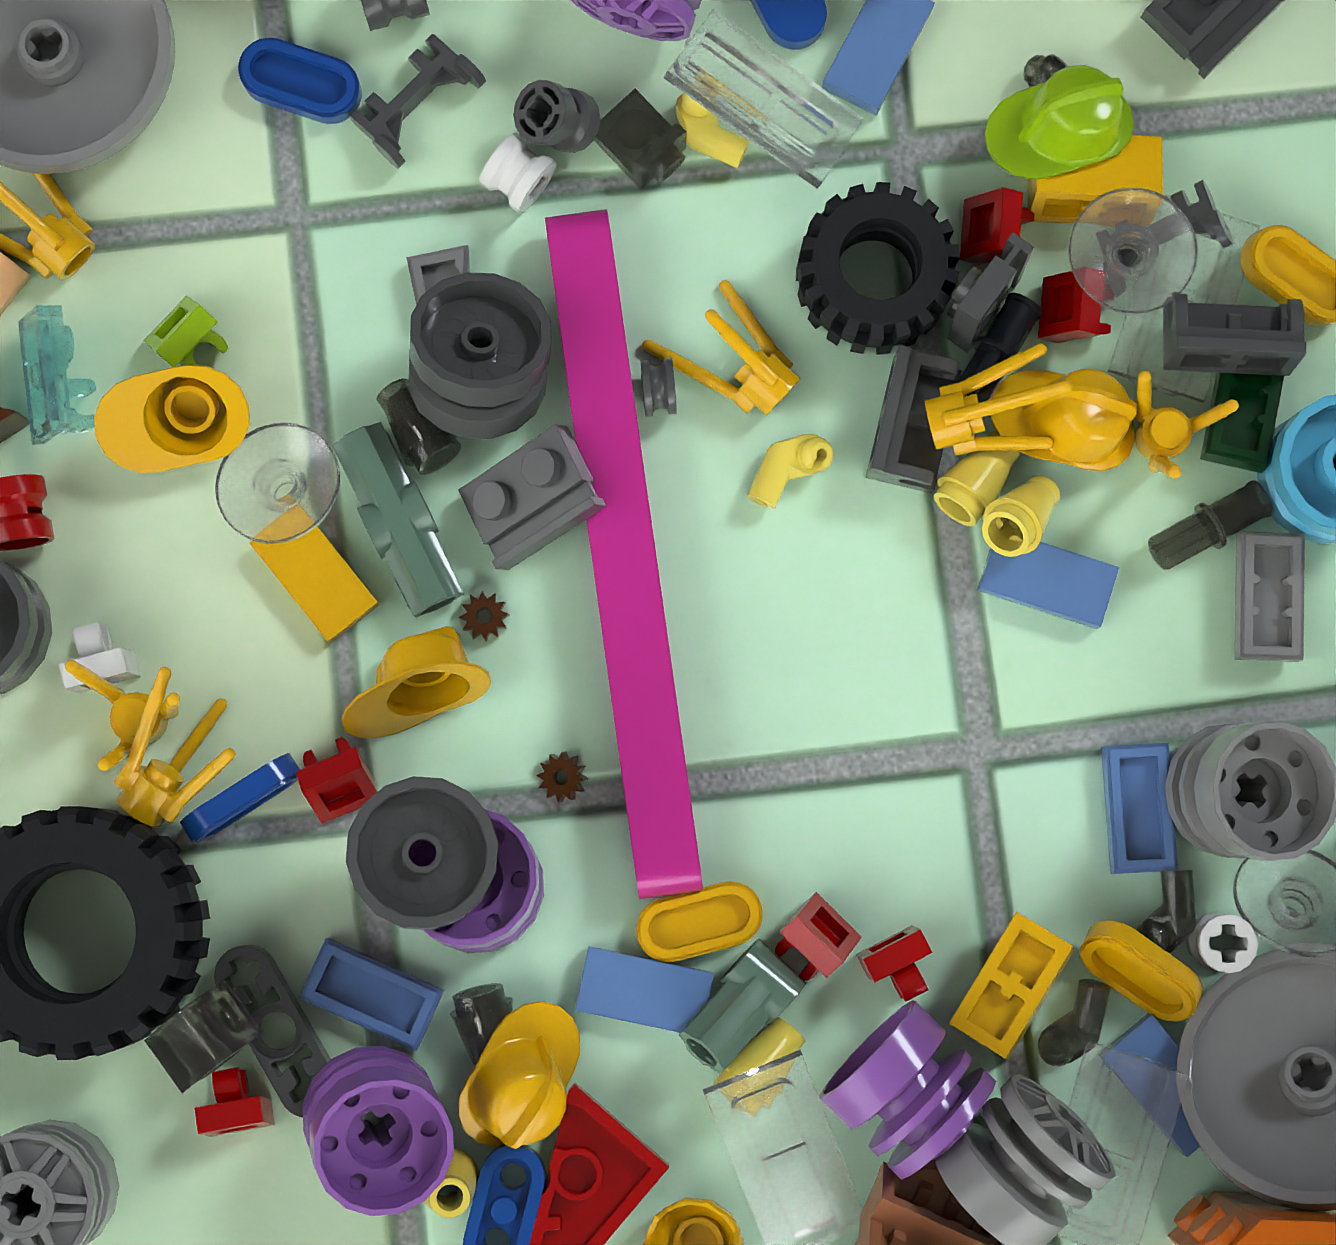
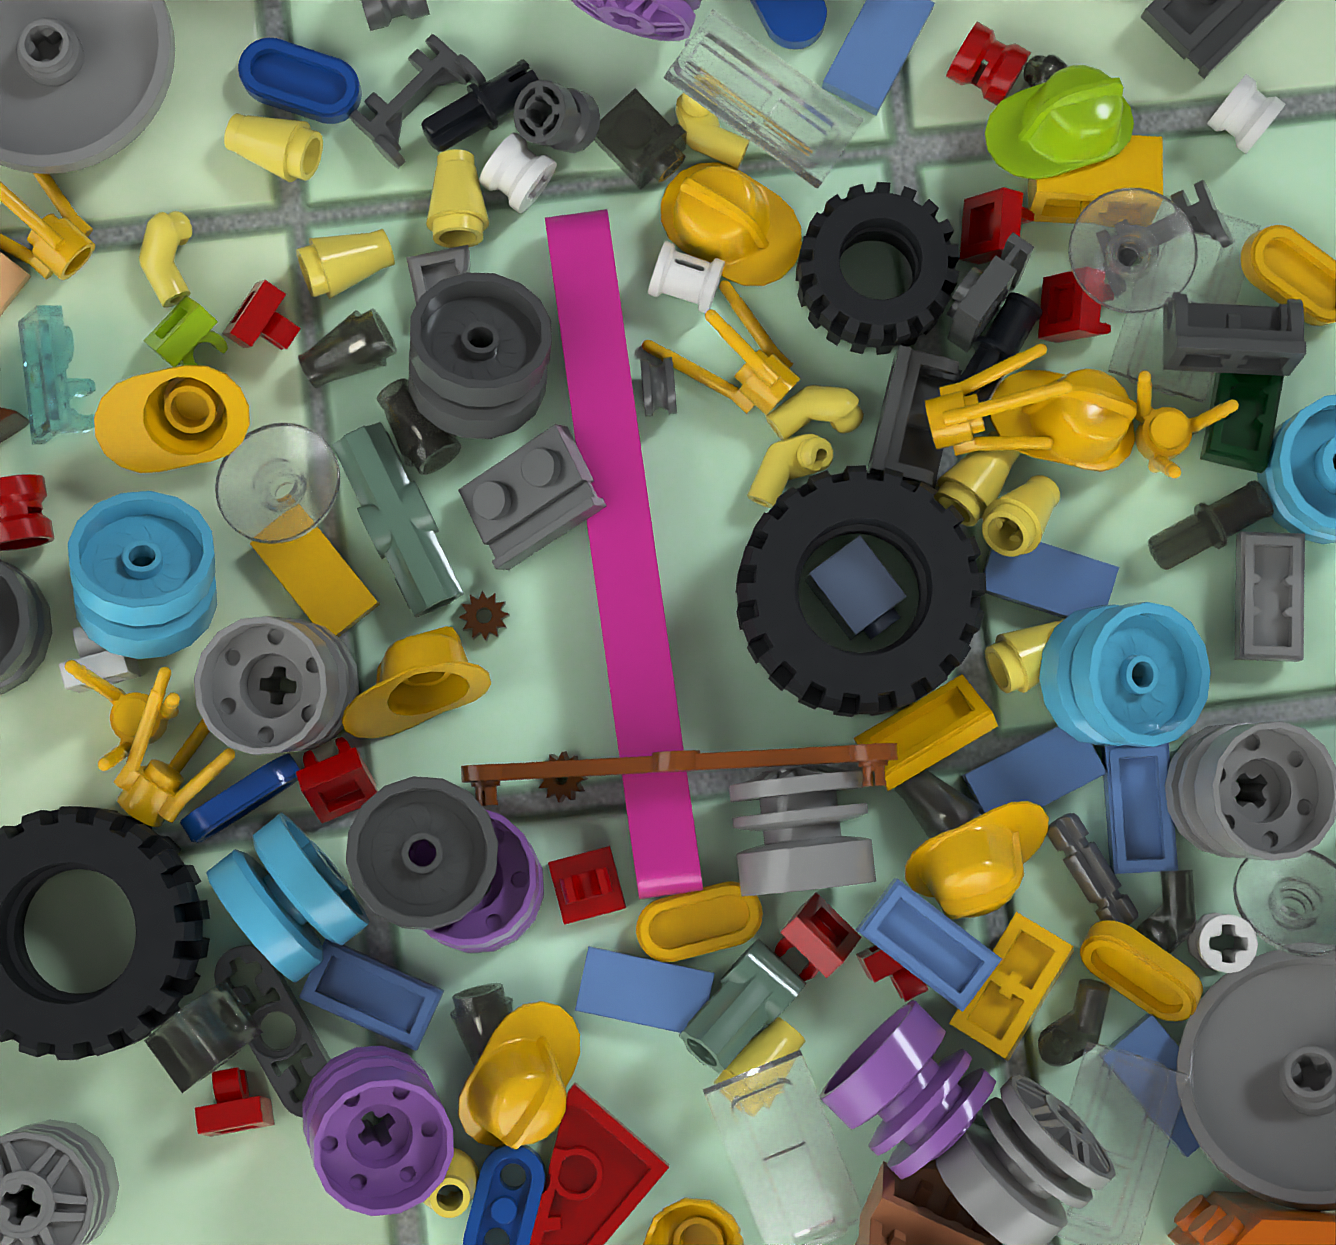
none -> medium azure wheel [68,491,217,659]
none -> light yellow arm [139,211,192,308]
none -> light grey wheel [194,616,359,755]
none -> medium azure wheel [206,812,370,983]
none -> red tile [222,280,301,350]
none -> light yellow cone [224,113,323,182]
none -> light yellow cone [296,229,395,299]
none -> clear smoke cone [298,308,397,389]
none -> black axle [421,59,539,152]
none -> light yellow cone [426,149,489,248]
none -> dark orange piece [461,743,898,806]
none -> red tile [548,846,626,925]
none -> white bush [648,241,725,313]
none -> yellow piece [661,162,802,286]
none -> light grey wheel [729,765,876,896]
none -> black tyre [735,465,987,717]
none -> light yellow arm [765,385,864,440]
none -> sand blue brick [805,535,907,640]
none -> yellow tile [854,674,998,791]
none -> medium blue tile [855,878,1002,1012]
none -> clear smoke cone [894,769,983,839]
none -> yellow piece [905,801,1049,919]
none -> red wheel [946,21,1032,106]
none -> medium blue tile [962,726,1107,814]
none -> light yellow cone [985,618,1066,693]
none -> medium azure wheel [1039,602,1211,747]
none -> flat silver axle [1047,813,1138,925]
none -> white wheel [1207,74,1286,154]

